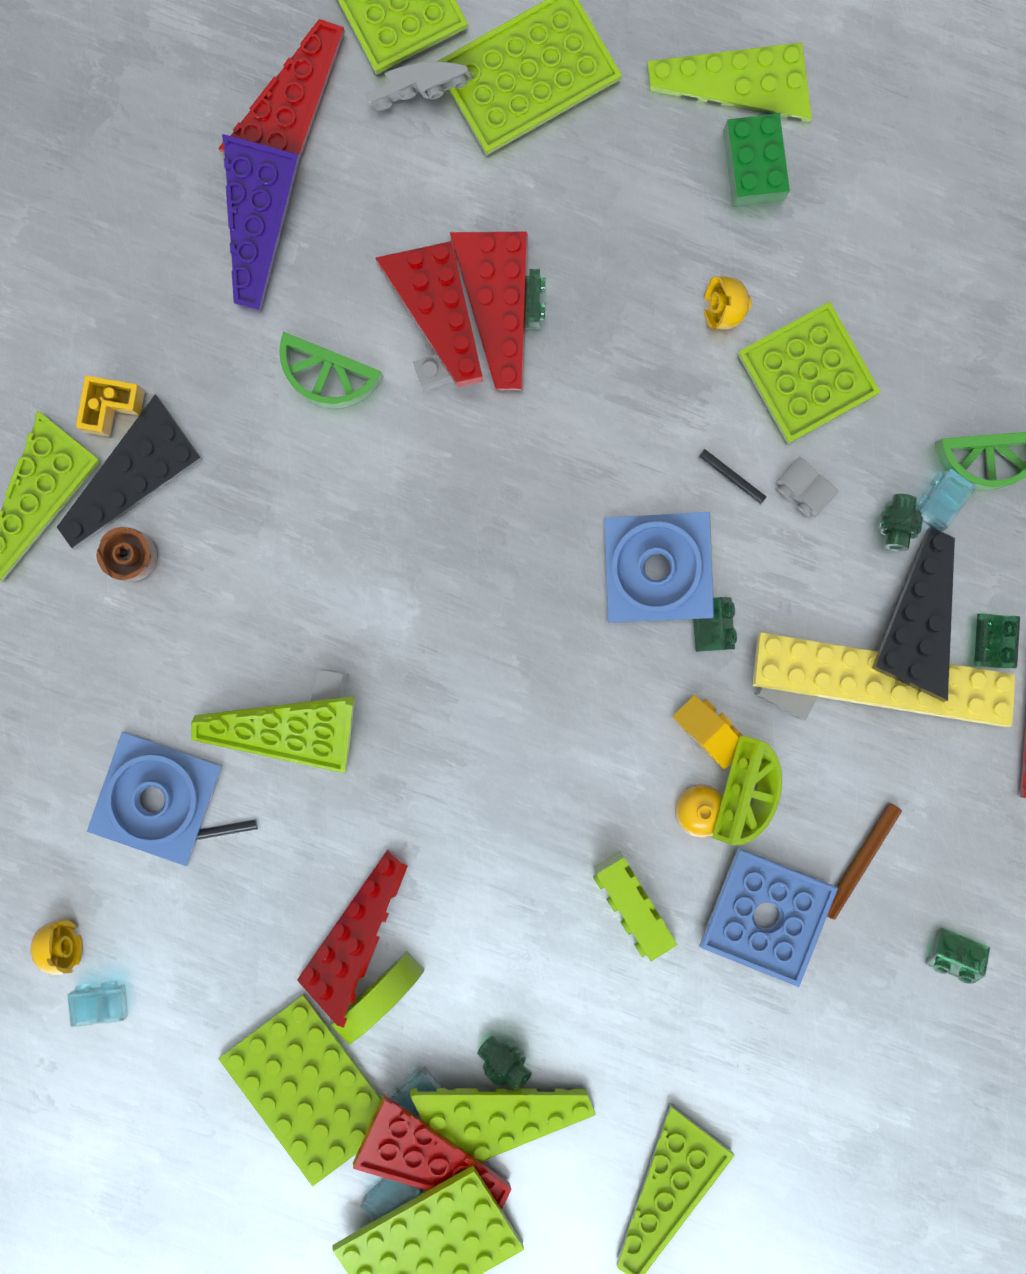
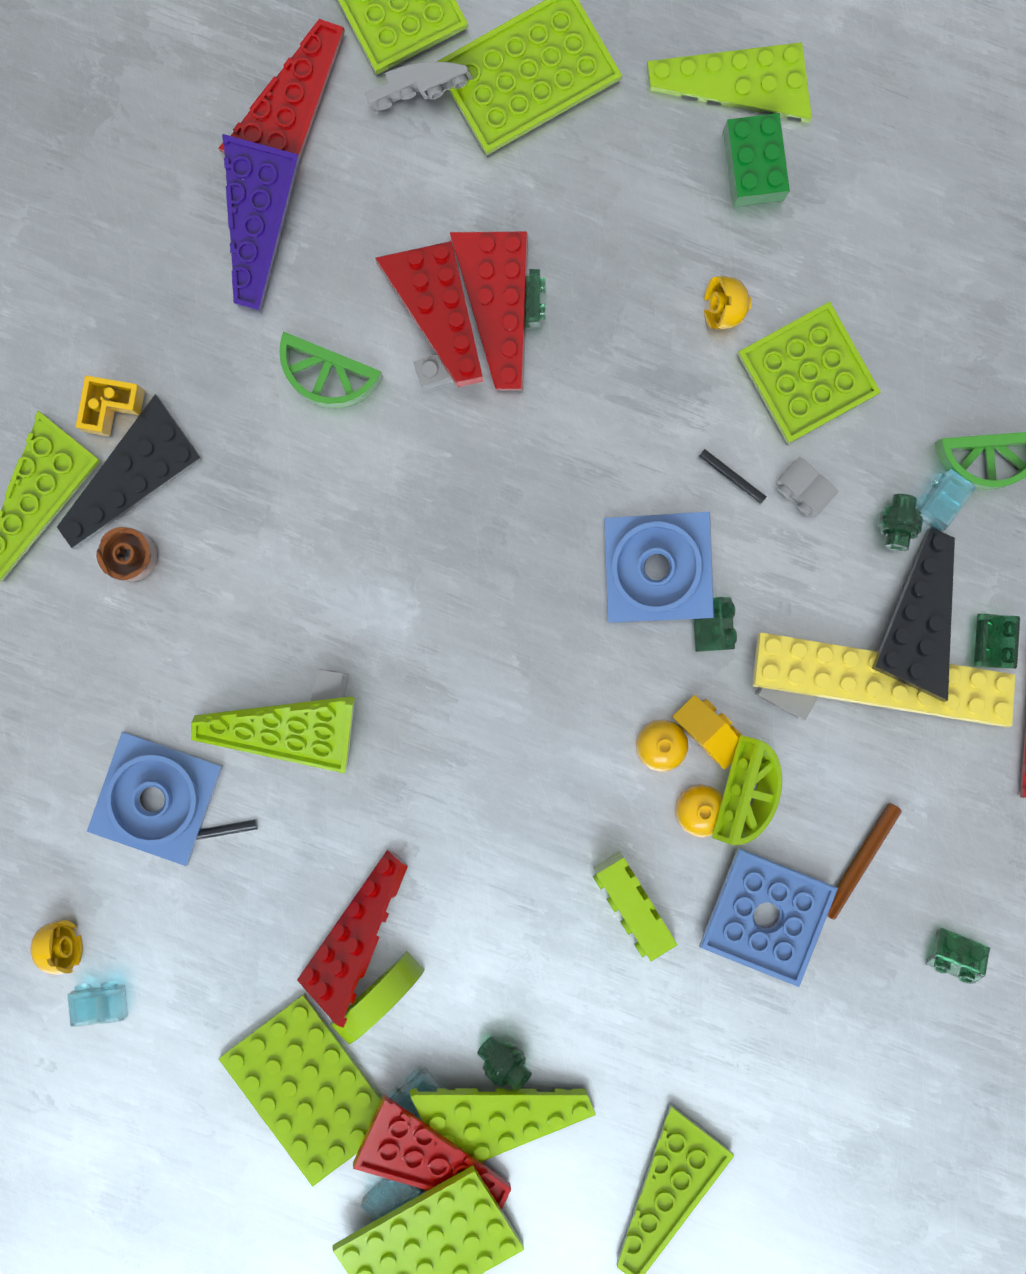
none -> yellow cylinder [636,719,689,772]

